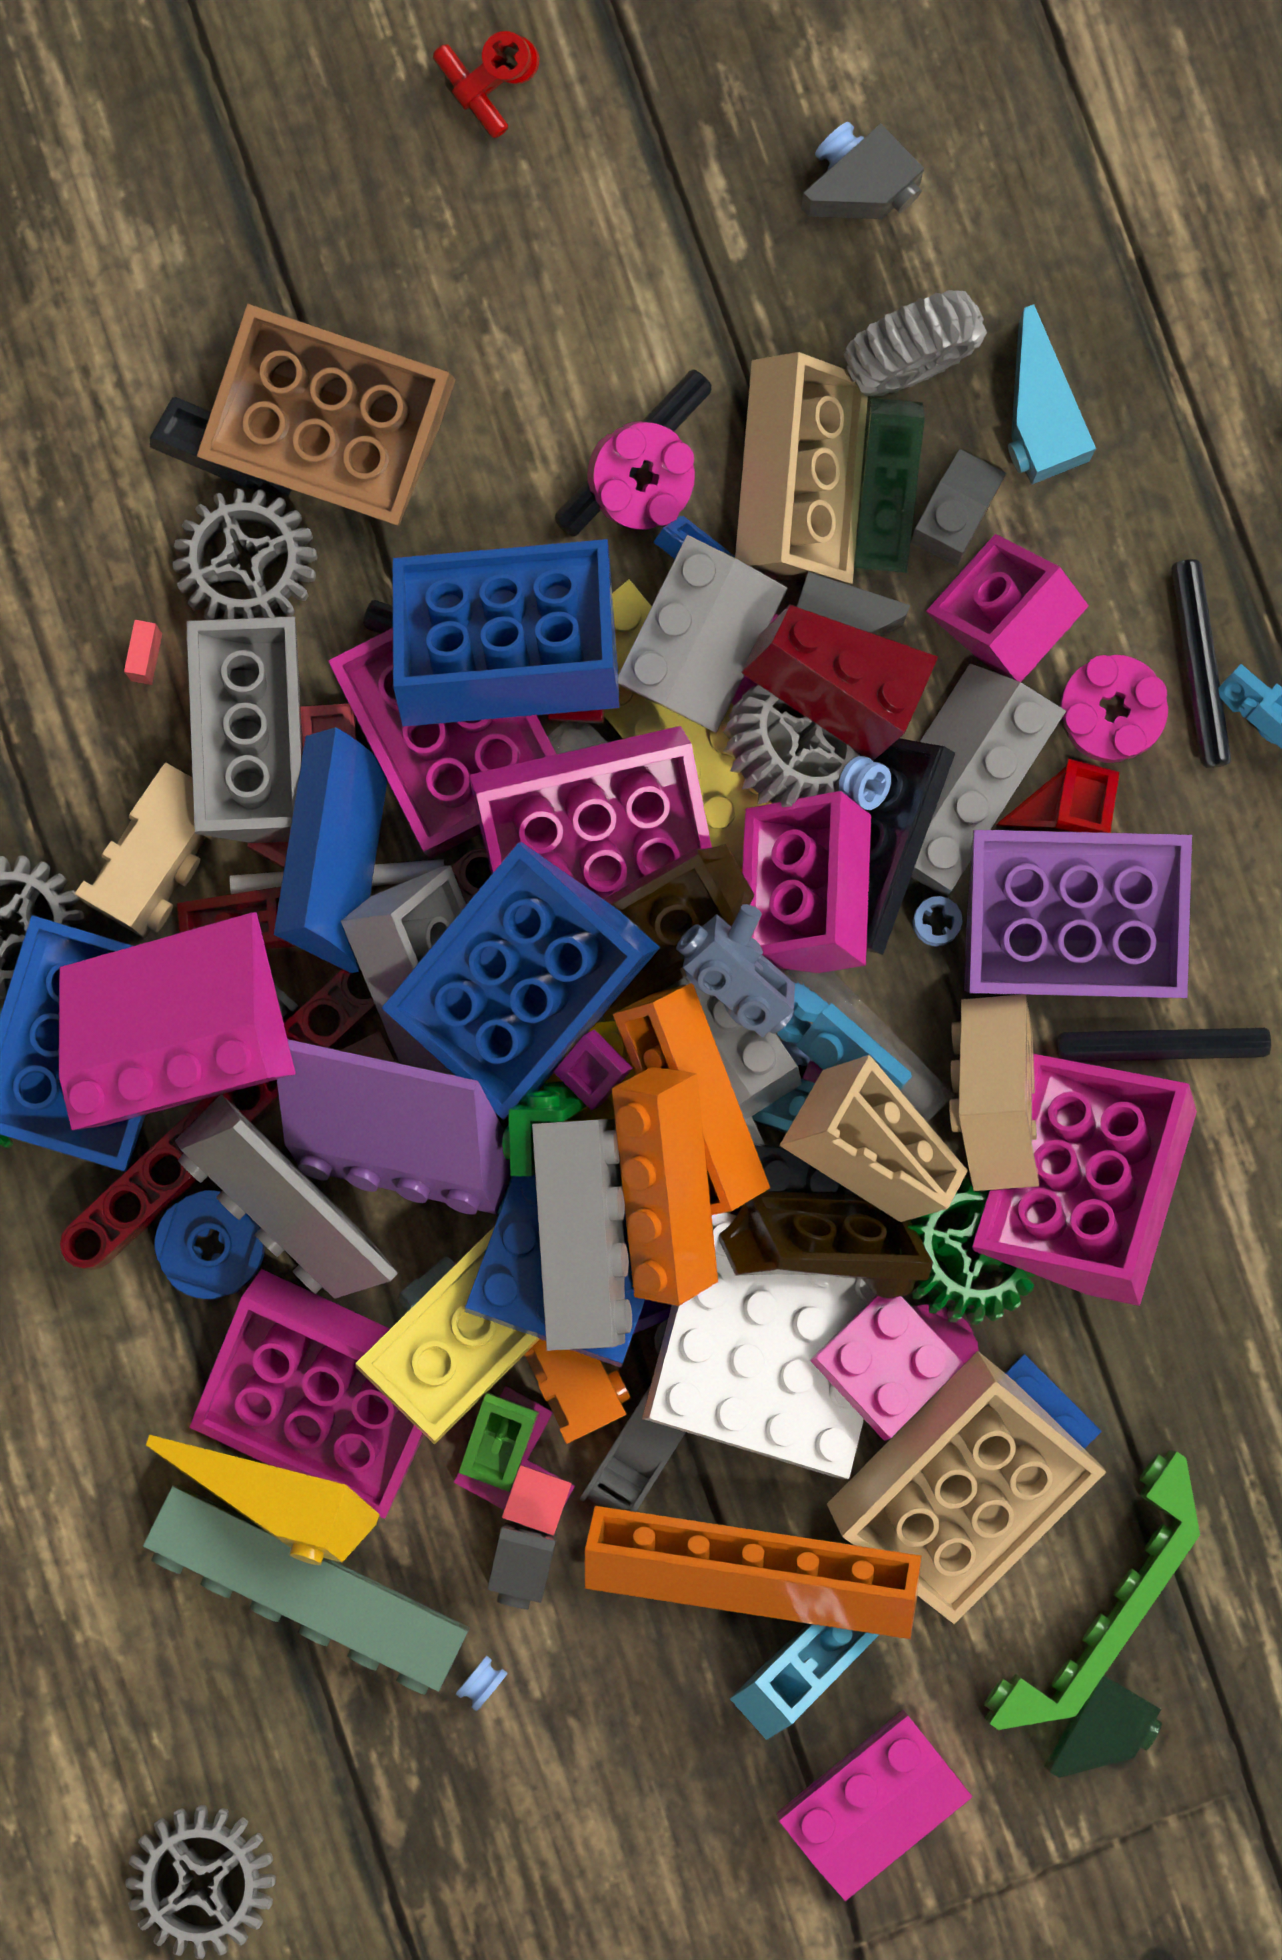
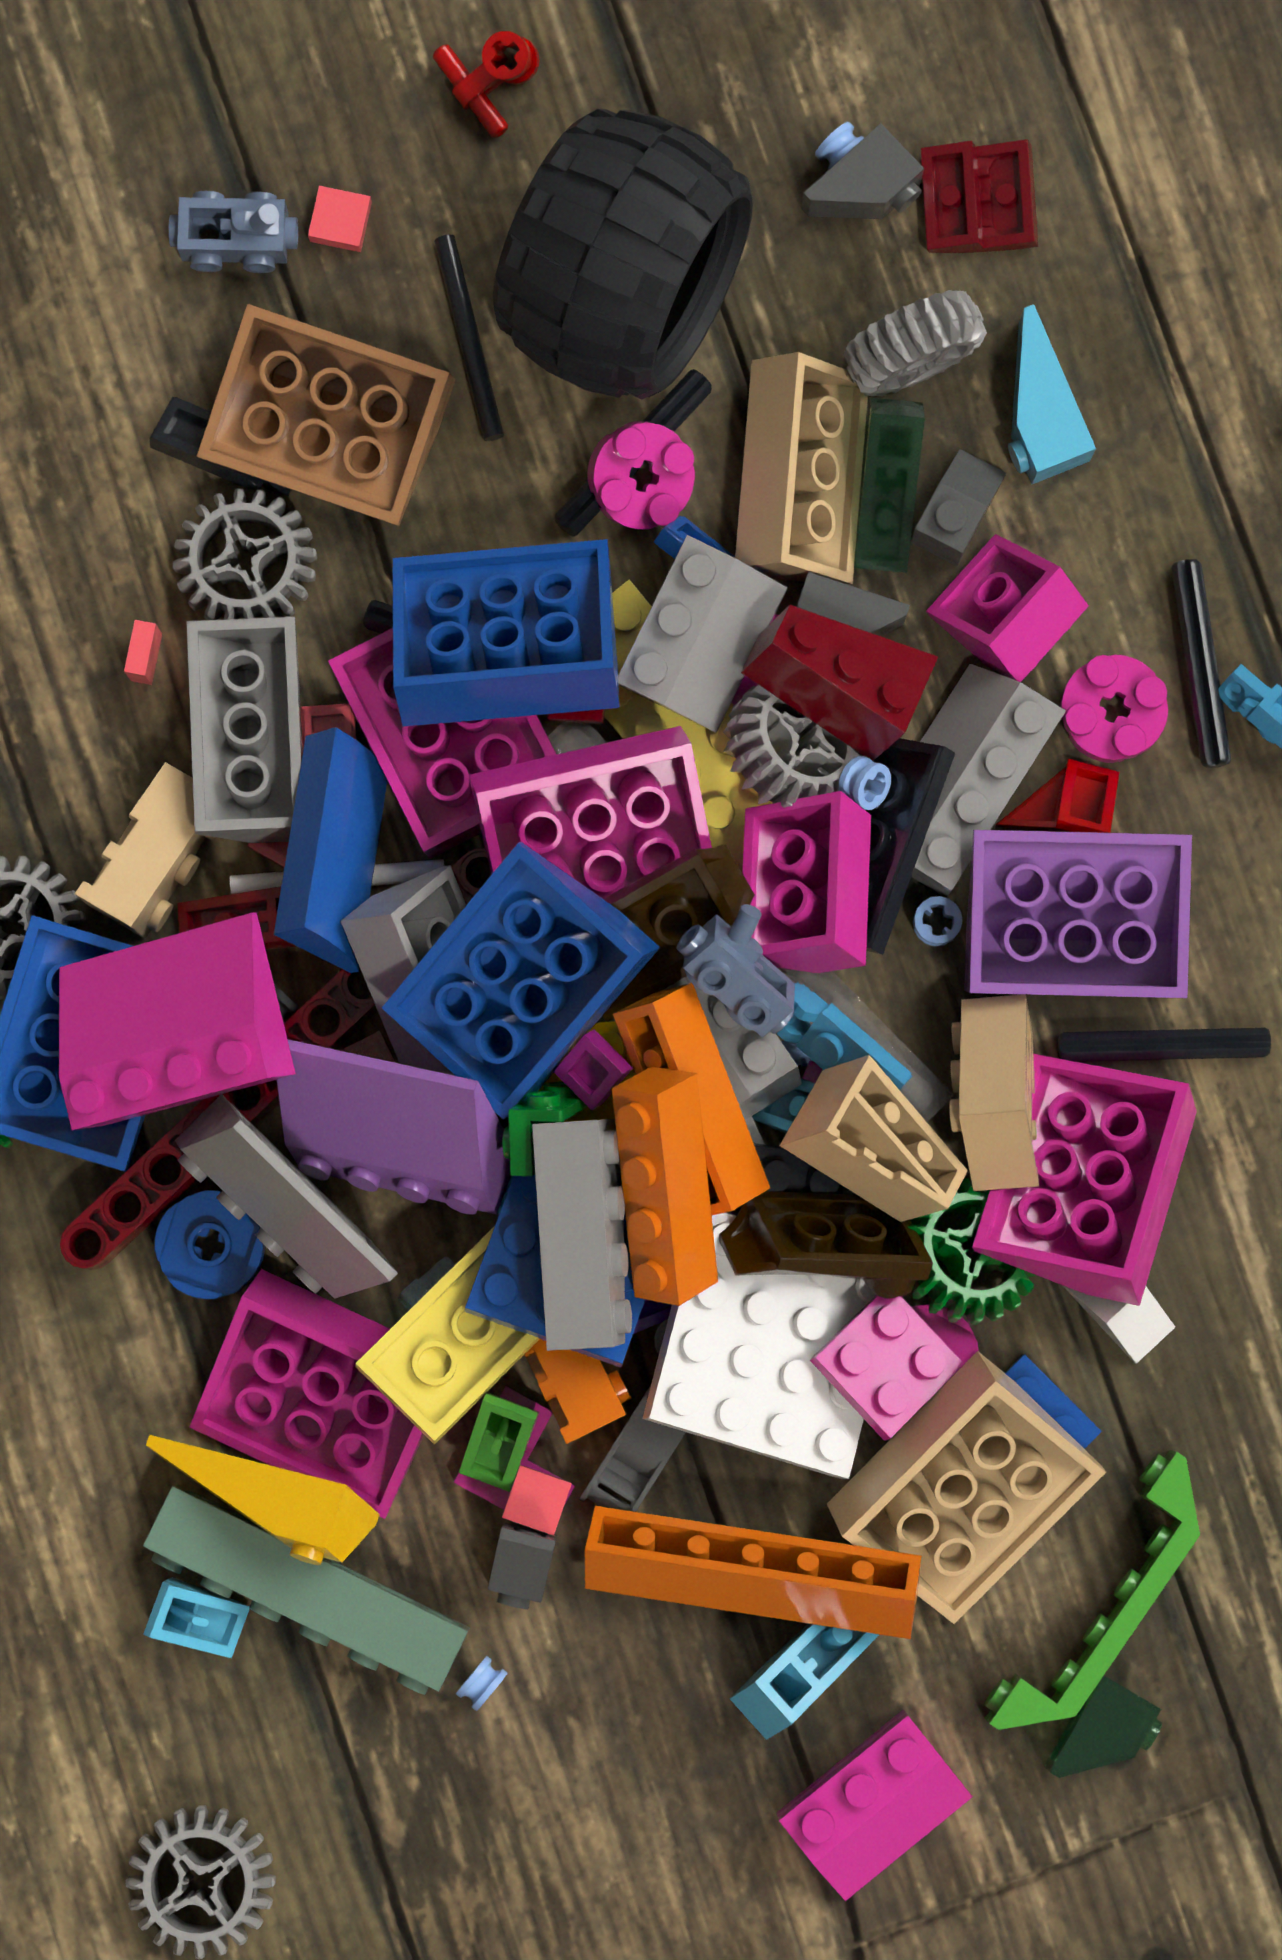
none -> medium azure slope [143,1577,250,1658]
none -> sand blue brick [169,191,298,273]
none -> coral tile [308,186,372,252]
none -> black bar [434,234,504,441]
none -> black tyre [493,109,753,400]
none -> dark red slope [921,139,1038,253]
none -> white slope [1062,1285,1175,1364]

